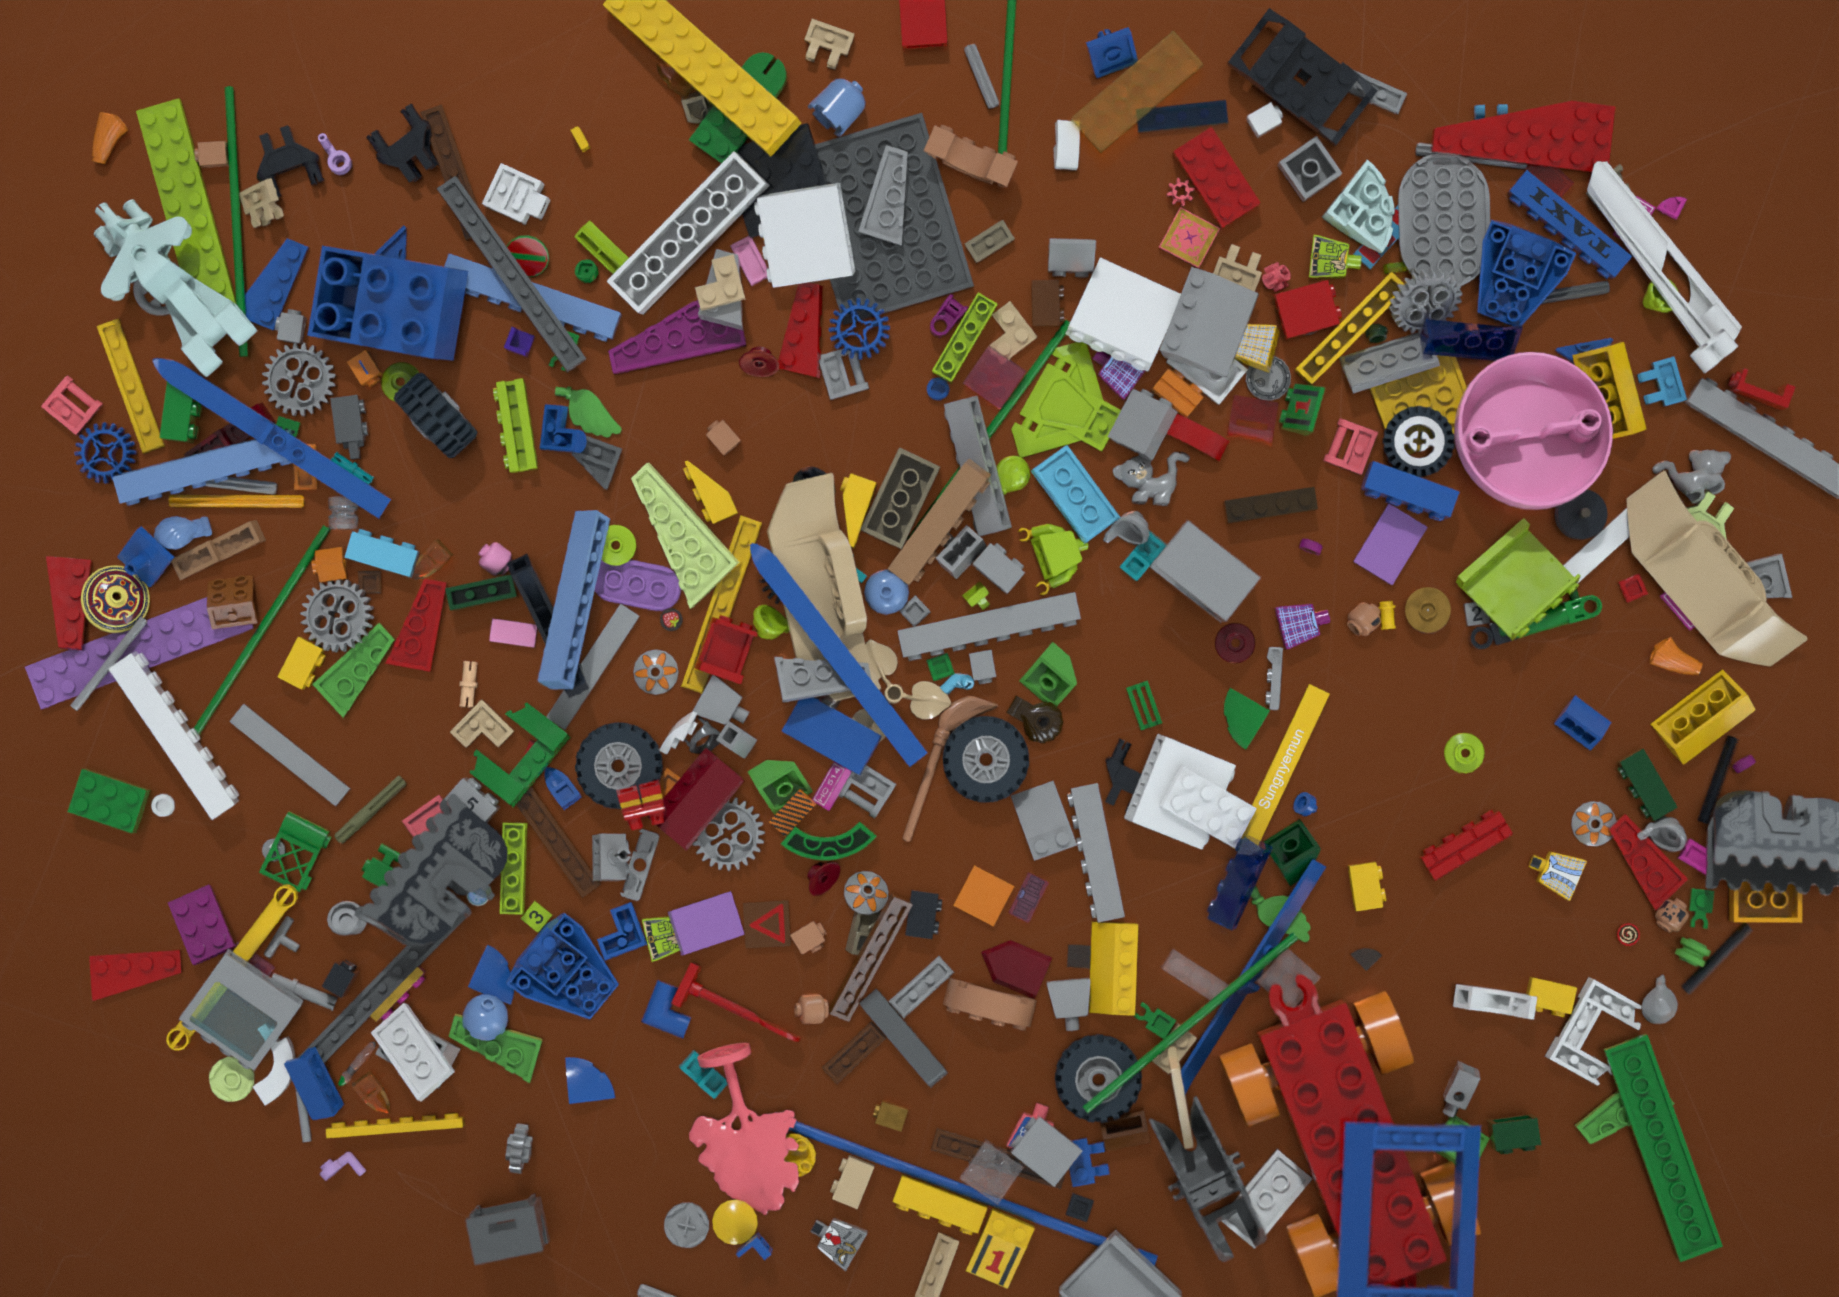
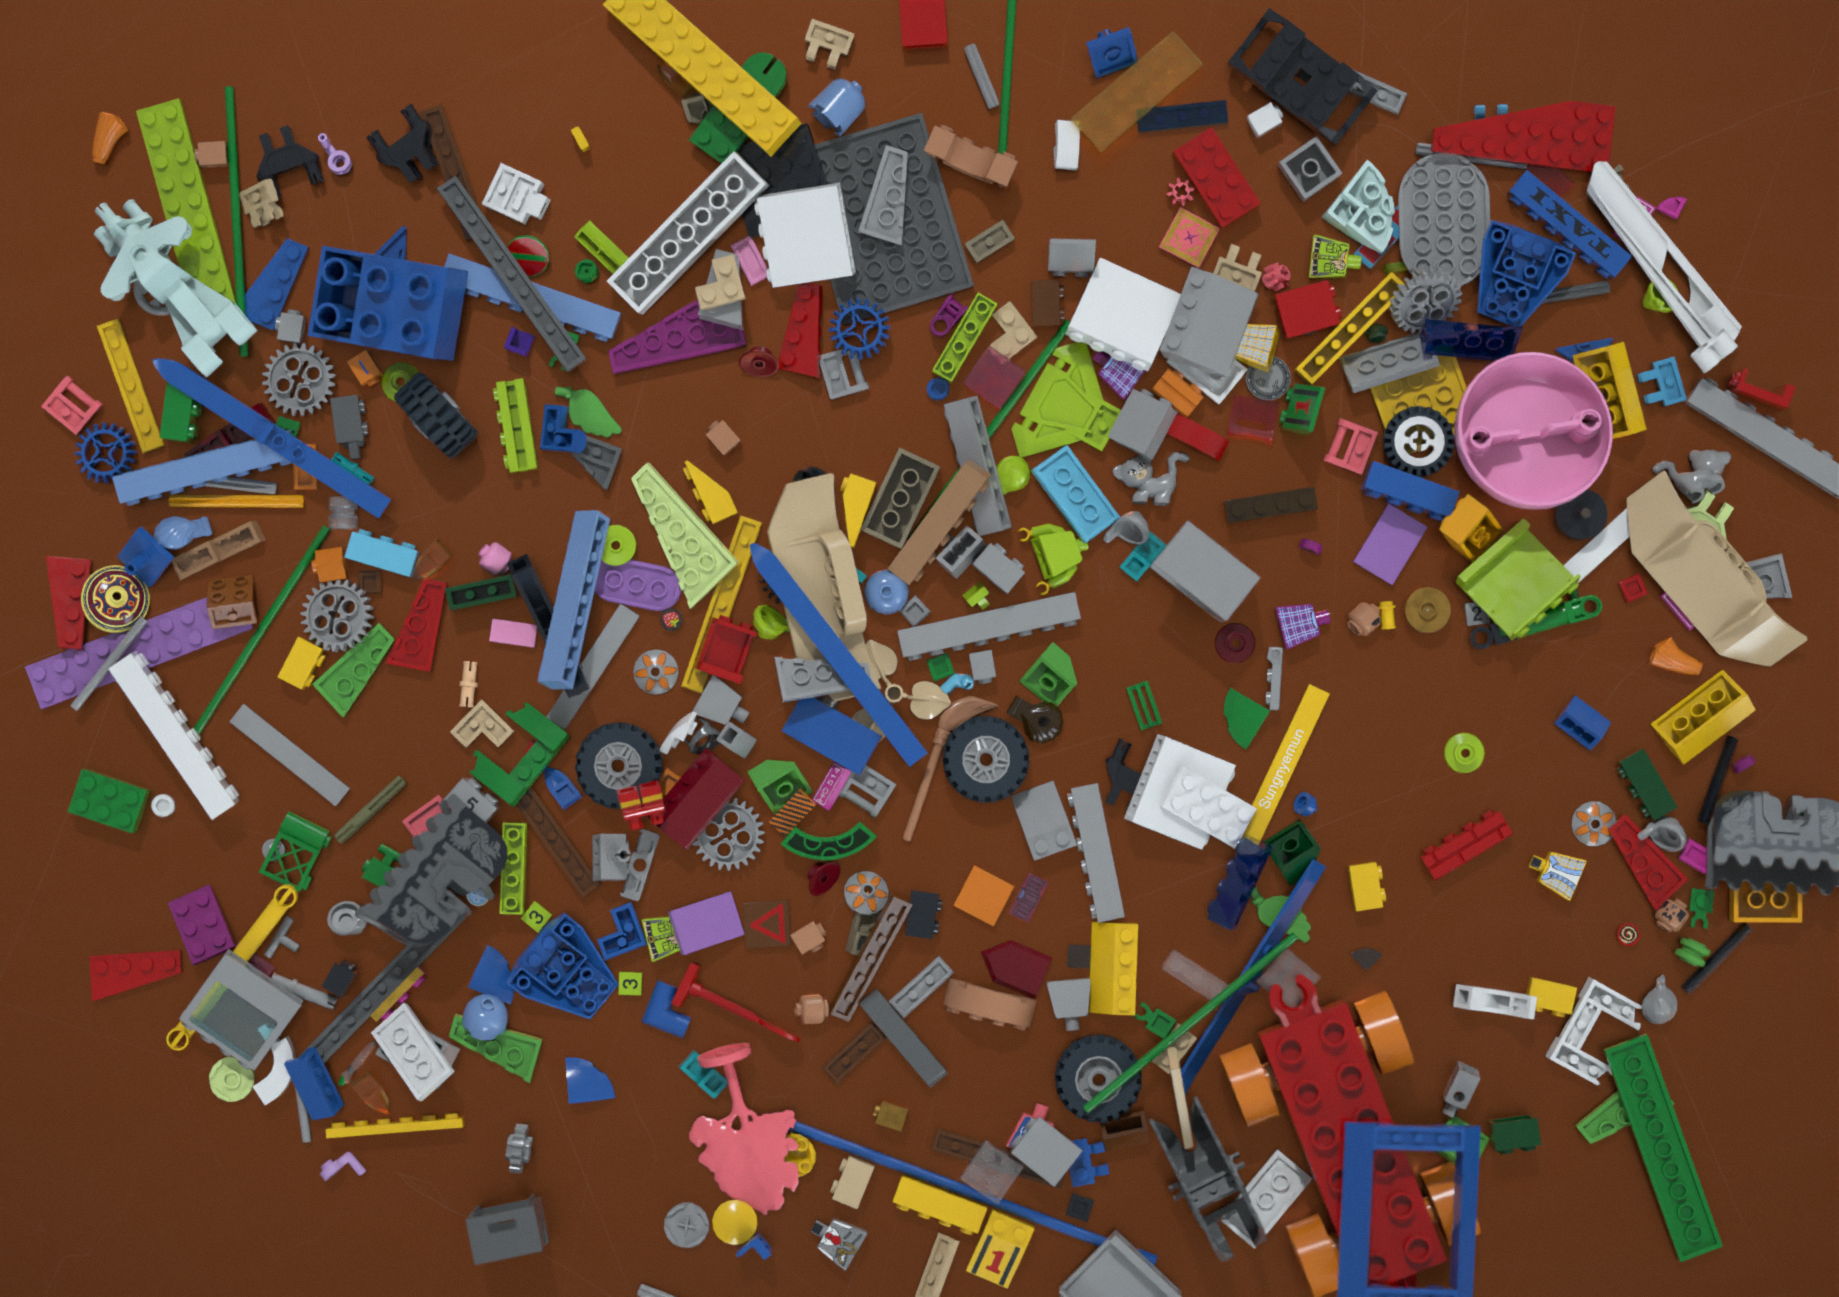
none -> lime tile [618,972,642,995]
none -> light orange brick [1439,494,1504,563]

